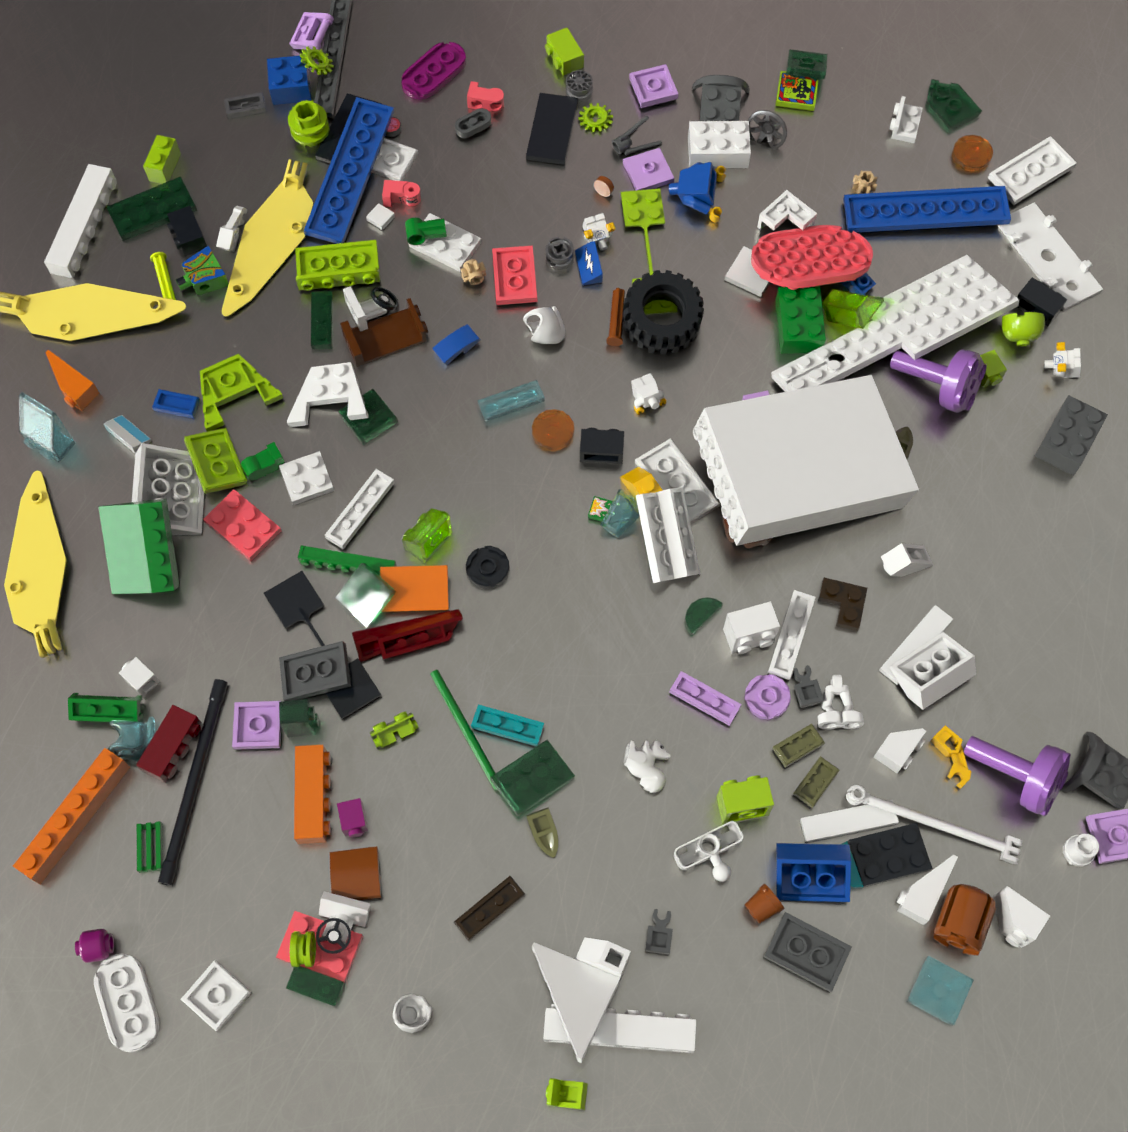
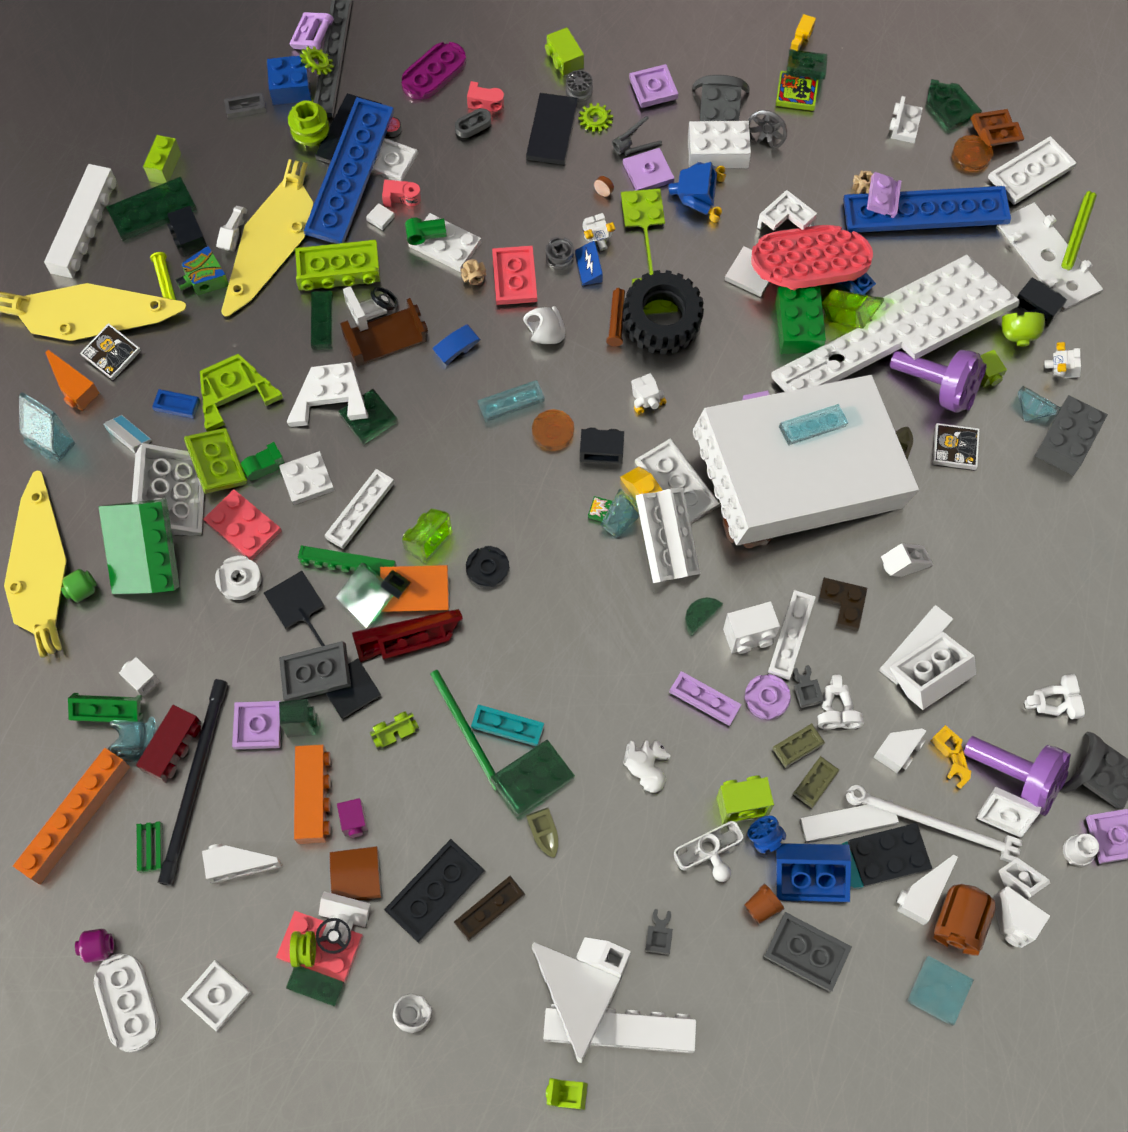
none -> bright green head [61,569,97,602]
none -> tile [80,323,141,381]
none -> white slope [202,844,282,884]
none -> white plate [215,556,261,600]
none -> black tile [380,570,411,599]
none -> black tile [384,839,486,944]
none -> blue wheel [747,816,786,853]
none -> clear light blue plate [779,404,848,445]
none -> yellow piece [790,14,816,51]
none -> lavender plate [867,172,902,218]
none -> tile [932,423,979,470]
none -> dark orange slope [970,109,1024,146]
none -> white tile [977,787,1041,838]
none -> white slope [999,857,1050,899]
none -> clear light blue slope [1018,386,1060,421]
none -> white piece [1024,674,1085,719]
none -> lime axle [1061,191,1097,271]

